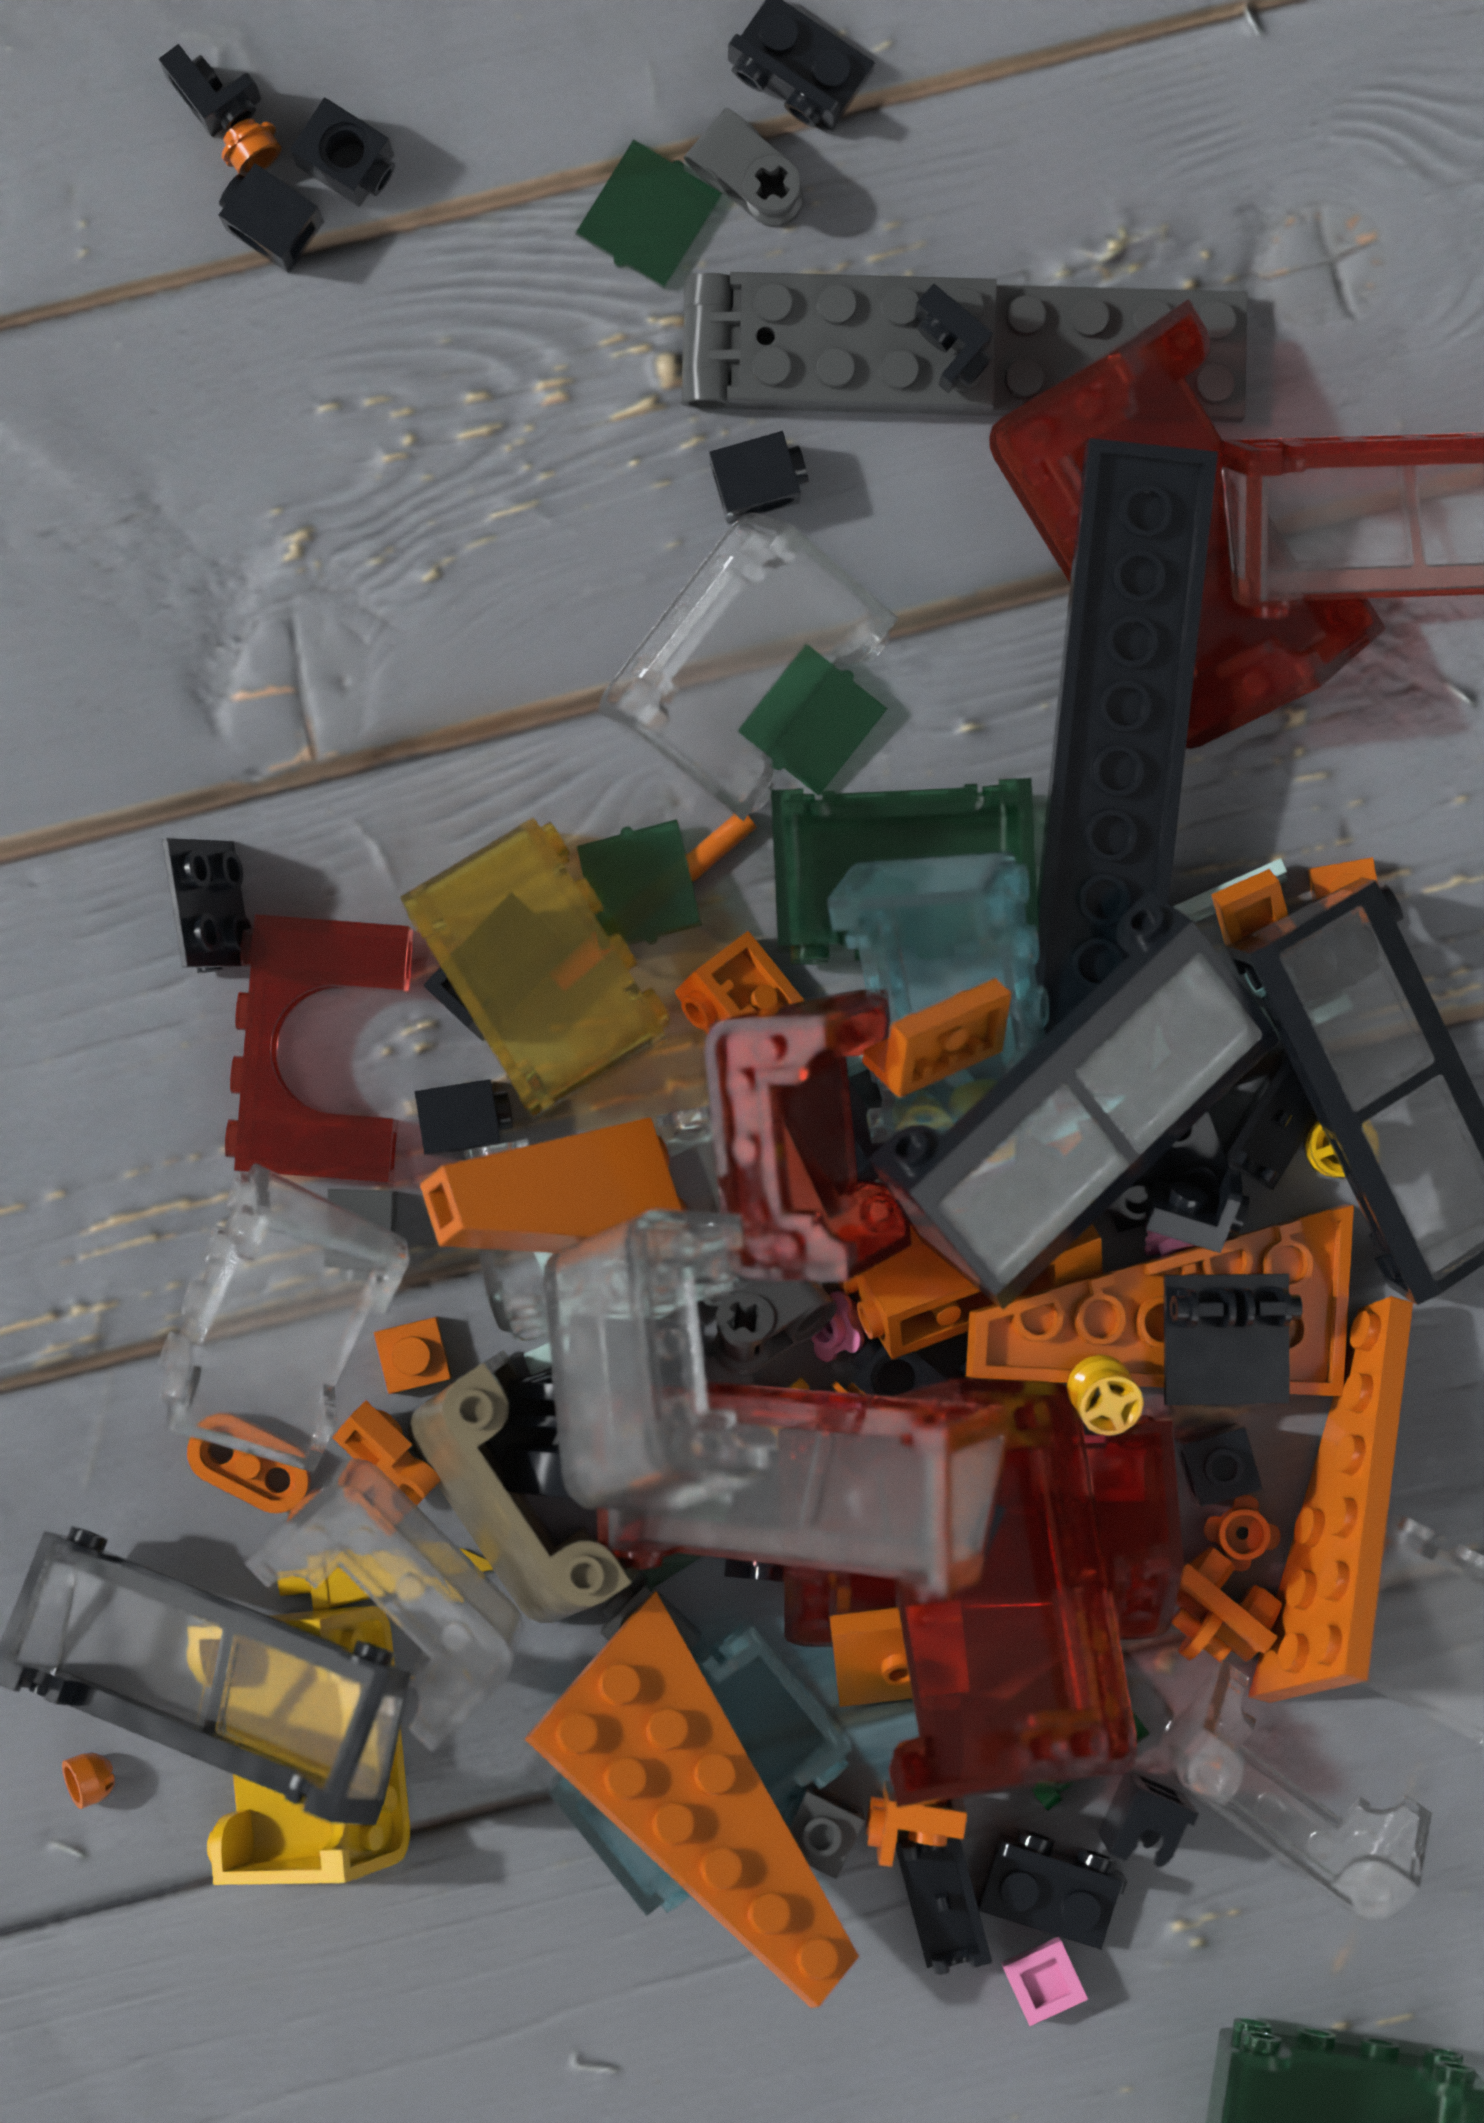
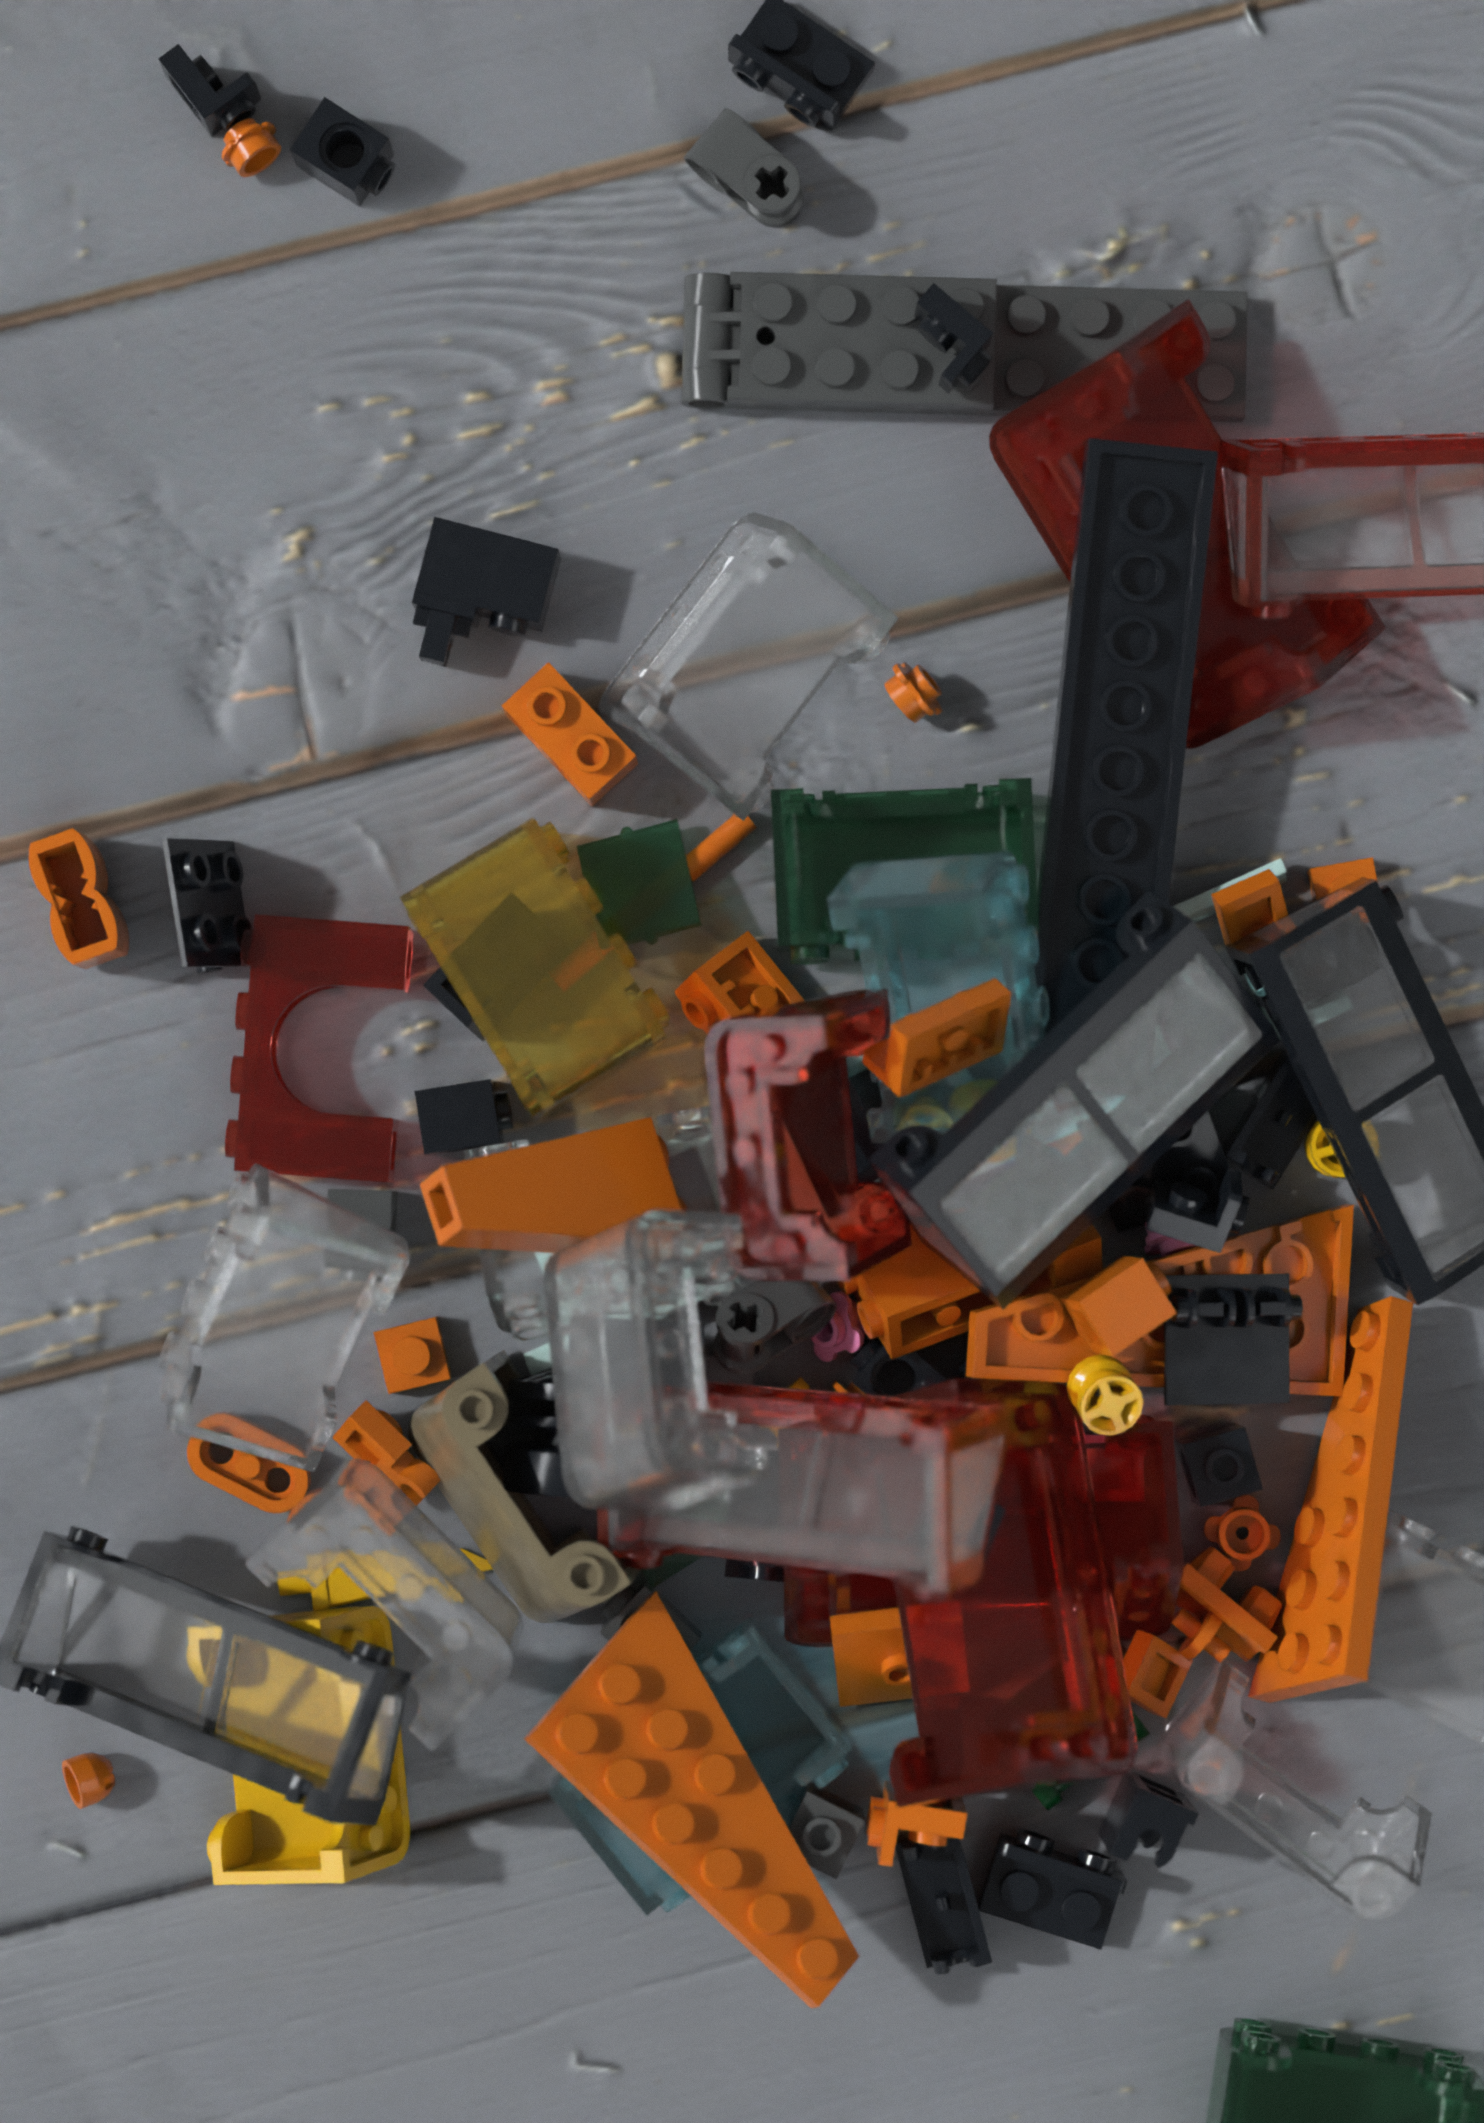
black brick [218,163,324,273] -> none
clear green piece [576,139,722,289] -> none
black brick [709,431,809,524] -> none
clear green piece [736,643,888,796] -> none
bright pink plate [1001,1936,1088,2026] -> none
none -> orange brick [28,828,129,969]
none -> black hinge [412,517,561,667]
none -> orange brick [502,662,638,807]
none -> orange plate [884,662,943,723]
none -> orange brick [1060,1256,1177,1357]
none -> orange plate [1110,1629,1193,1719]

